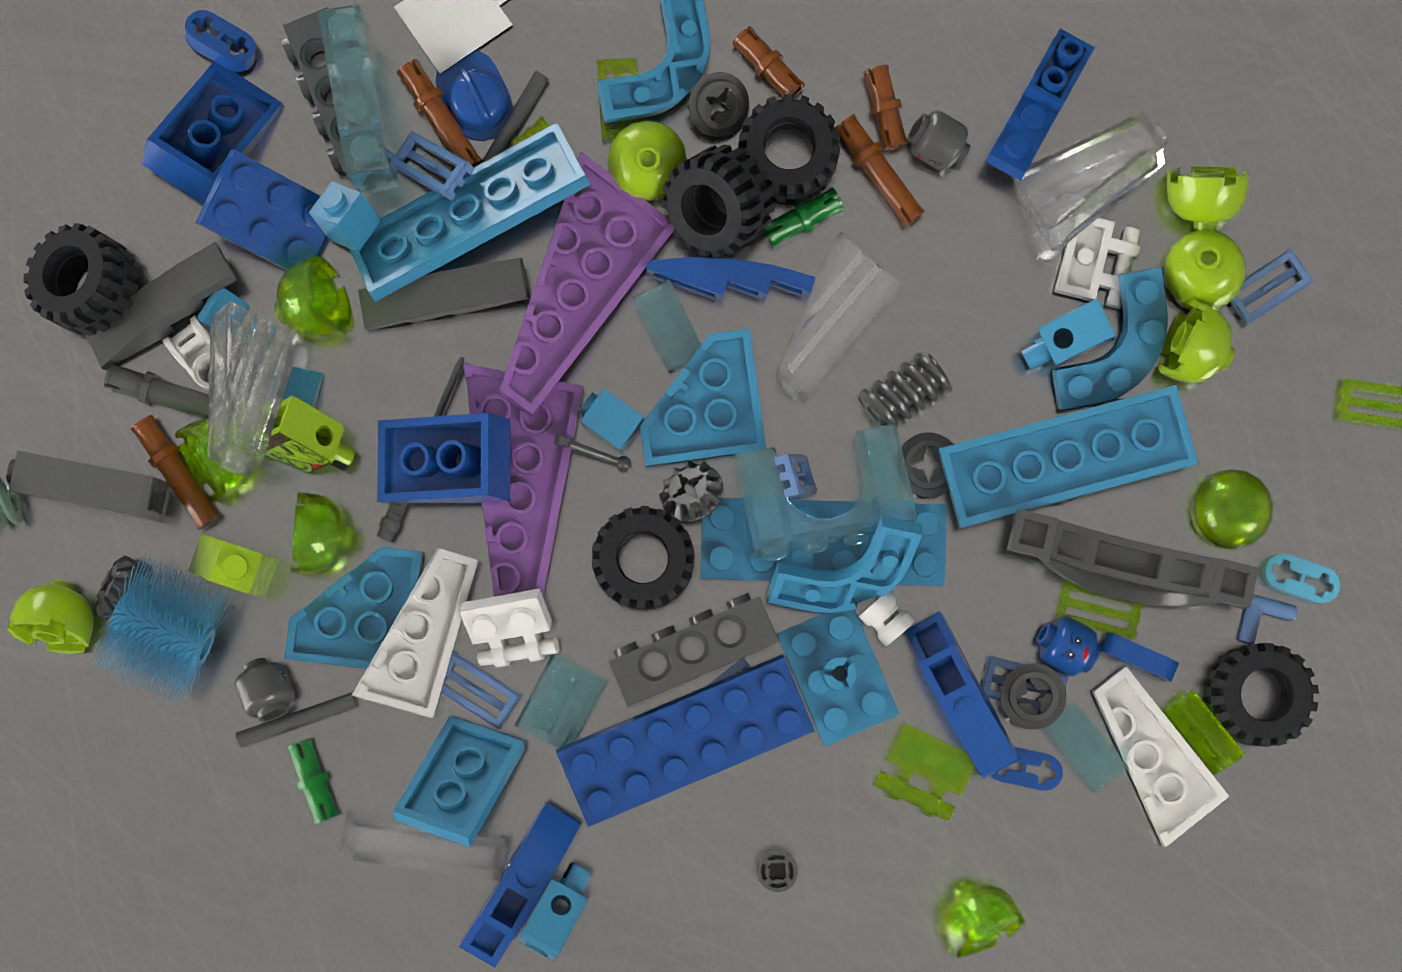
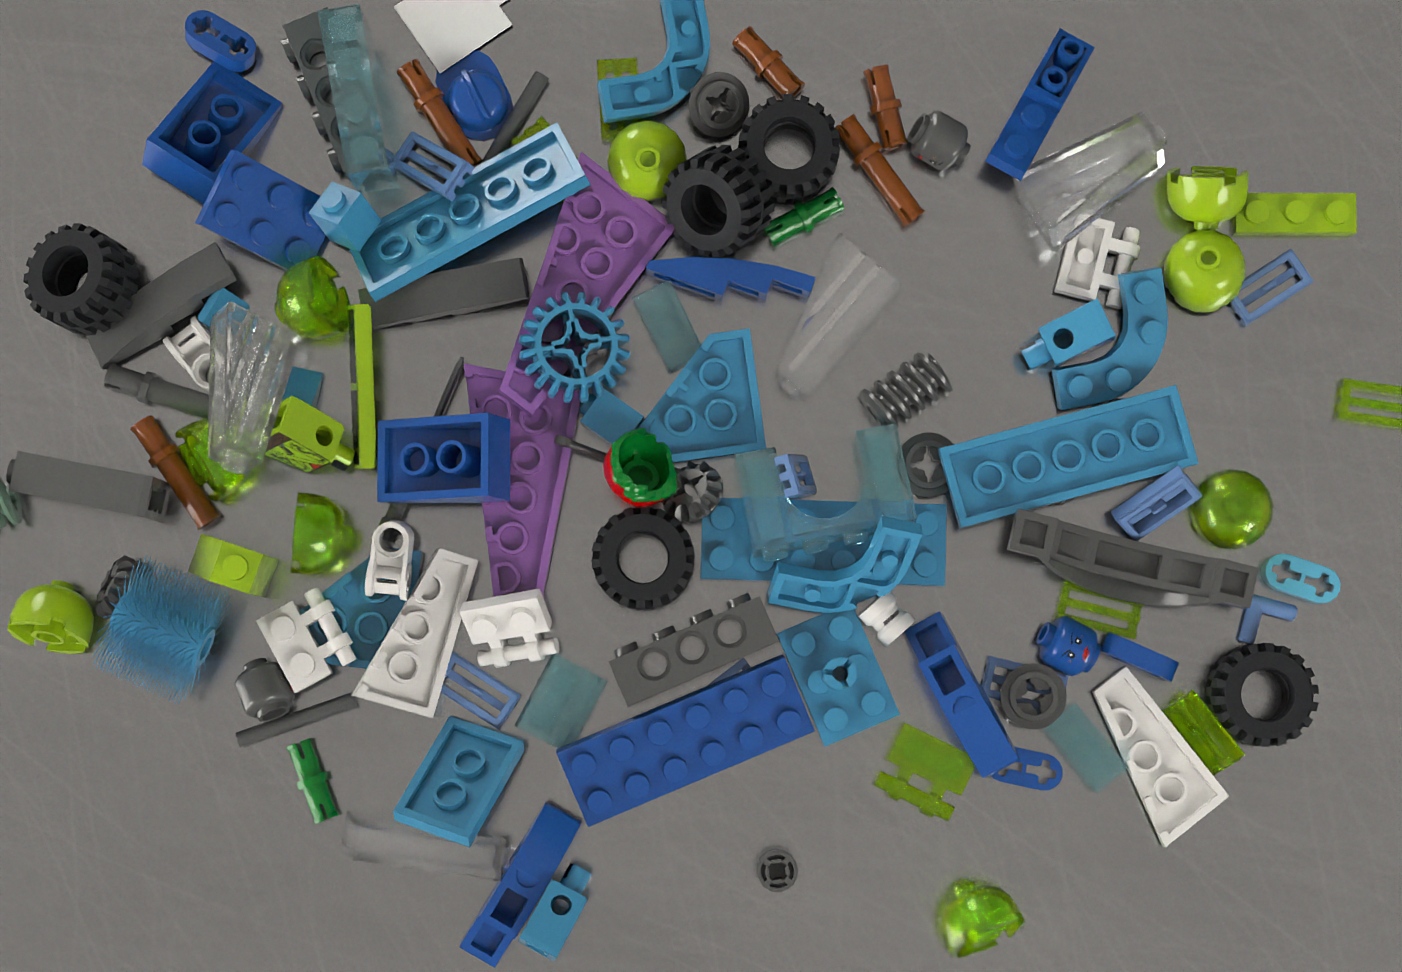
lime cylinder [1158,299,1235,383] -> none
none -> white plate [256,587,357,693]
none -> lime tile [348,304,377,469]
none -> white piece [365,520,414,601]
none -> dark azure gear [519,292,630,403]
none -> green hair [603,428,677,507]
none -> medium blue tile [1111,465,1203,541]
none -> lime plate [1233,193,1357,236]

